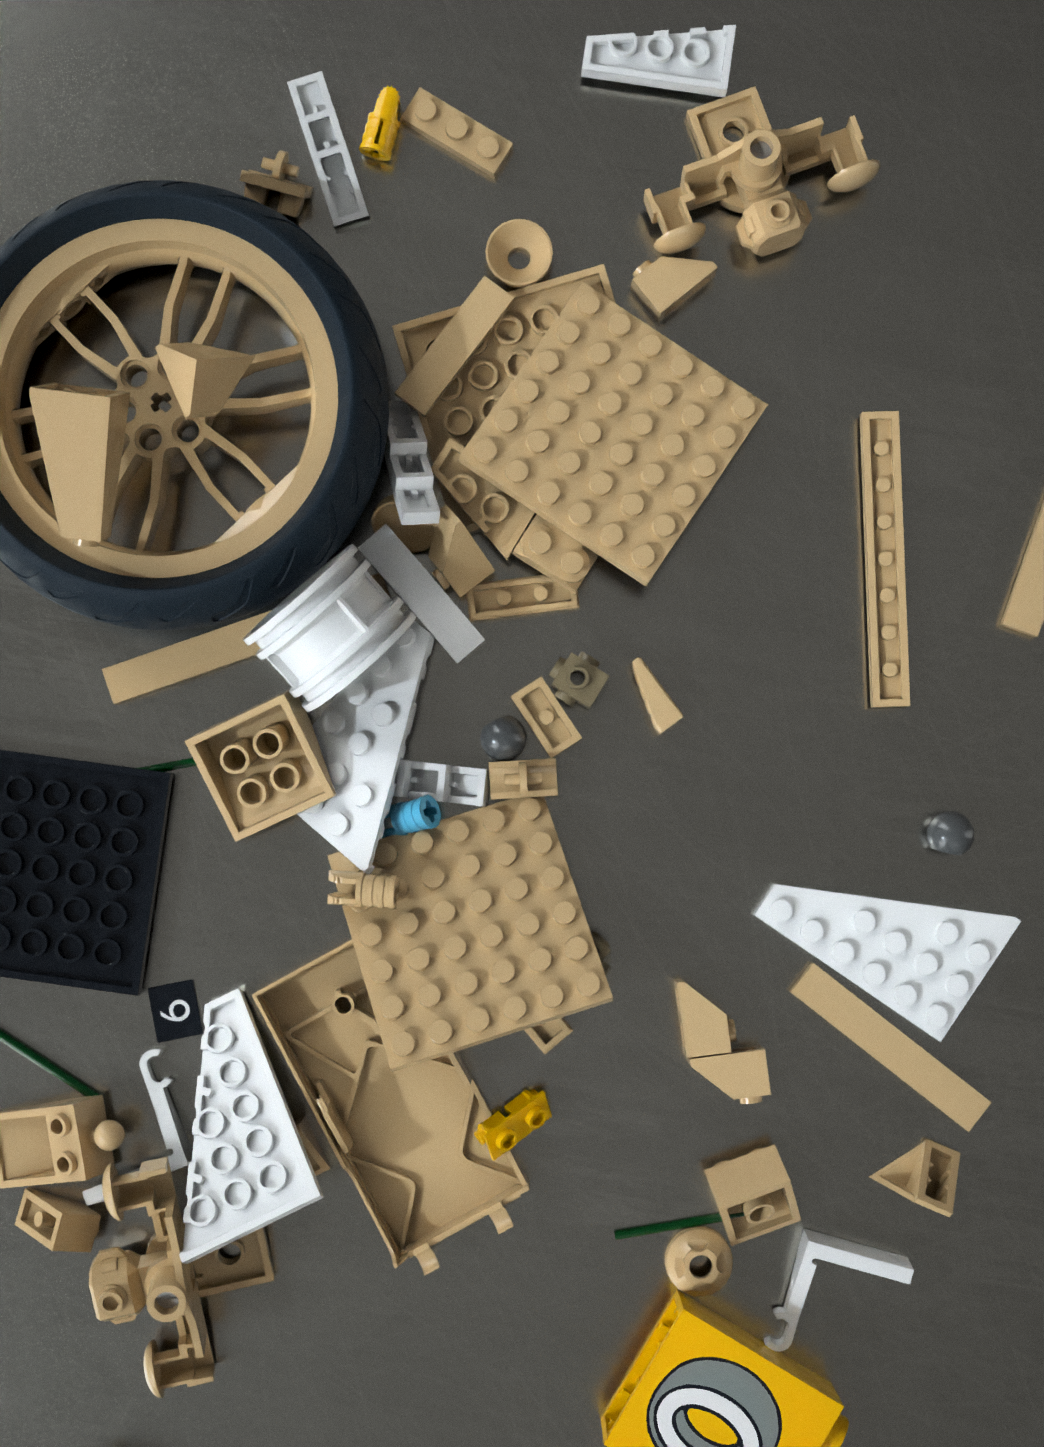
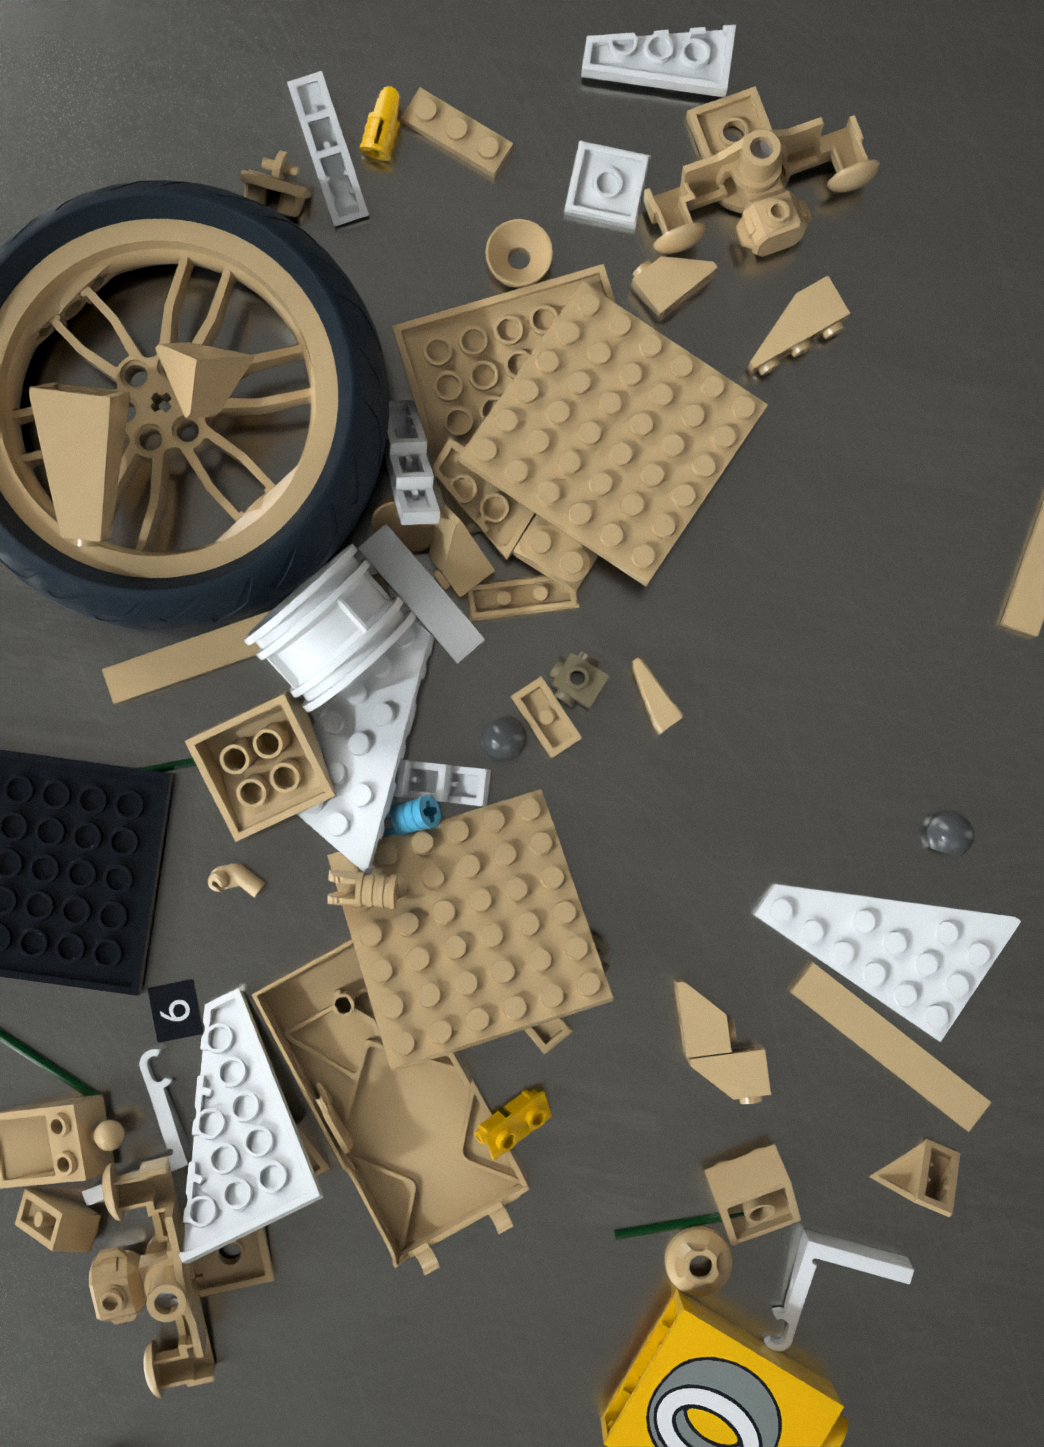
tan tile [395,276,514,417] -> none
tan hips [488,758,558,800] -> none
tan plate [859,411,910,708] -> none
none -> tan arm [208,863,266,898]
none -> white tile [564,141,651,230]
none -> tan slope [746,276,850,377]

